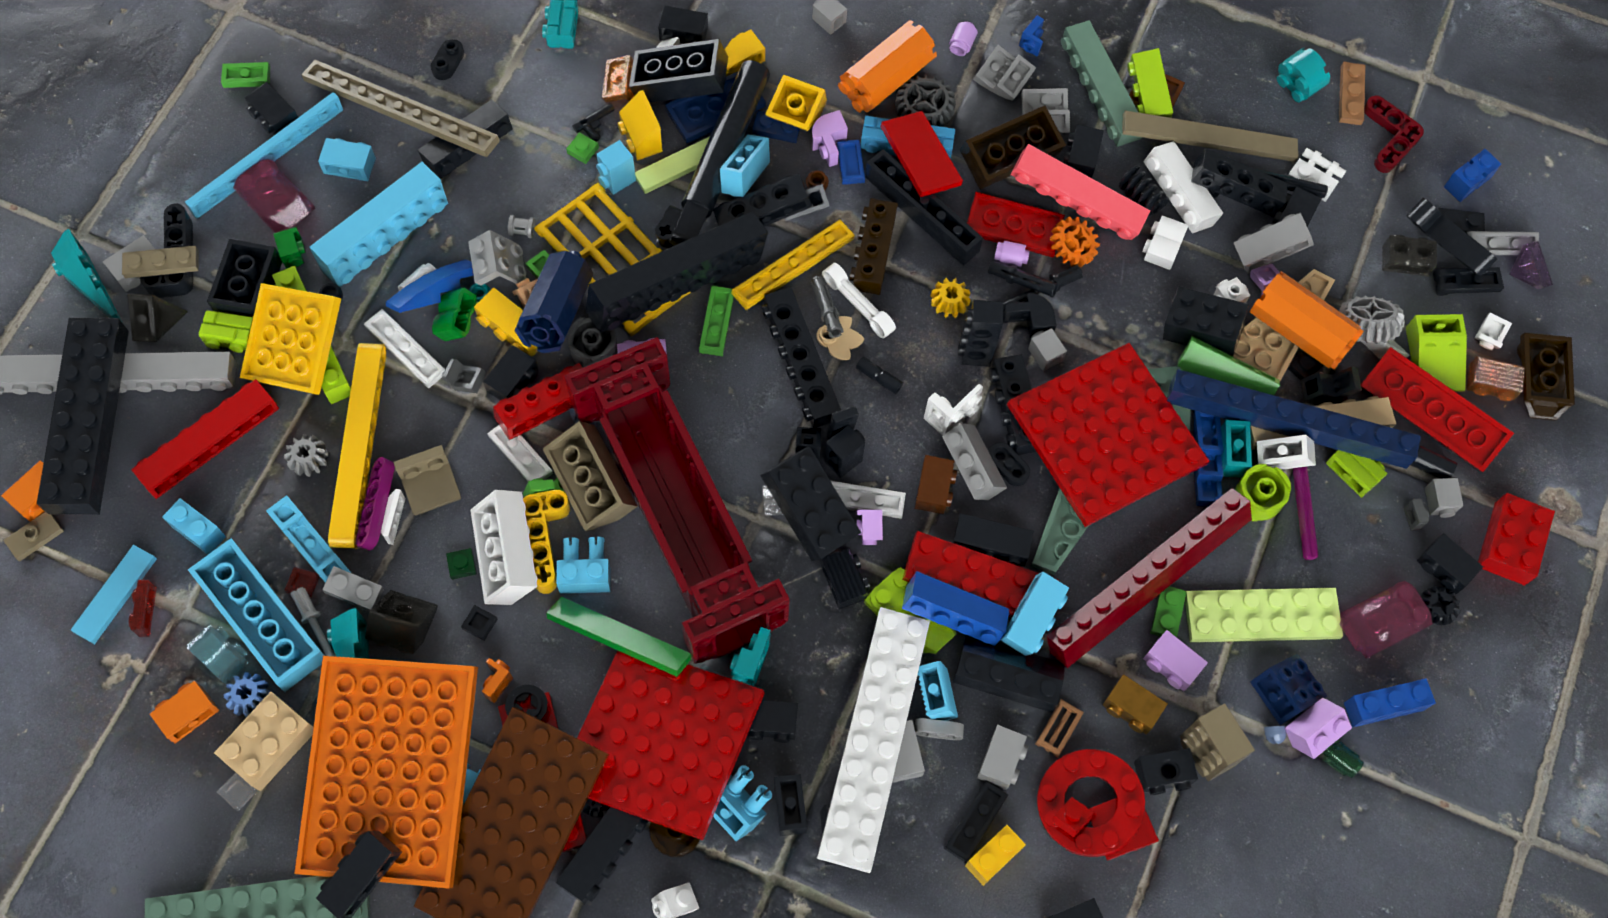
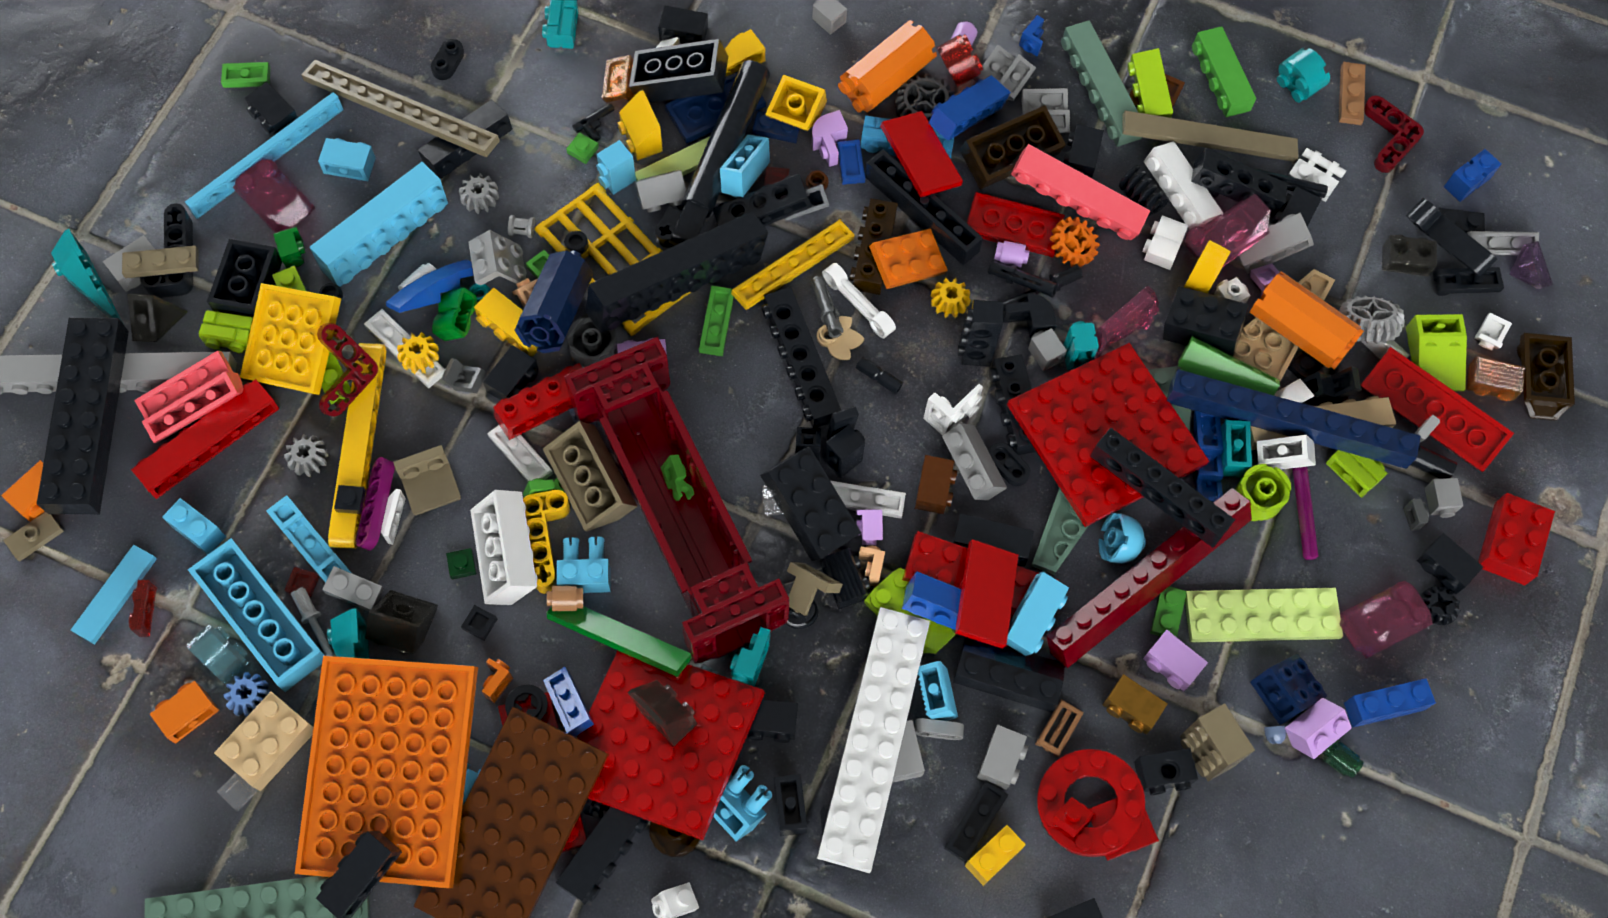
none -> coral brick [134,351,243,443]
none -> dark red beam [317,323,378,417]
none -> black plate [334,485,366,514]
none -> yellow gear [397,332,439,374]
none -> light grey gear [459,174,499,214]
none -> plate [543,667,594,737]
none -> medium nougat brick [547,585,583,611]
none -> black tile [564,231,588,254]
none -> clear smoke slope [628,680,697,746]
none -> light grey brick [634,170,686,212]
none -> bright green plate [661,454,694,501]
none -> clear red tile [764,167,789,186]
none -> dark tan piece [786,562,843,629]
none -> light nougat bracket [859,545,885,587]
none -> orange plate [869,229,948,289]
none -> blue brick [929,75,1011,141]
none -> clear red brick [936,34,984,88]
none -> red tile [955,539,1019,649]
none -> teal brick [1063,321,1099,371]
none -> black brick [1090,428,1235,548]
none -> clear pink slope [1095,286,1159,359]
none -> medium azure cylinder [1098,513,1146,564]
none -> clear pink slope [1183,194,1271,266]
none -> yellow slope [1184,240,1231,294]
none -> bright green brick [1192,26,1256,117]
none -> white sticker [1274,379,1314,403]
none -> light grey tile [1414,415,1440,442]

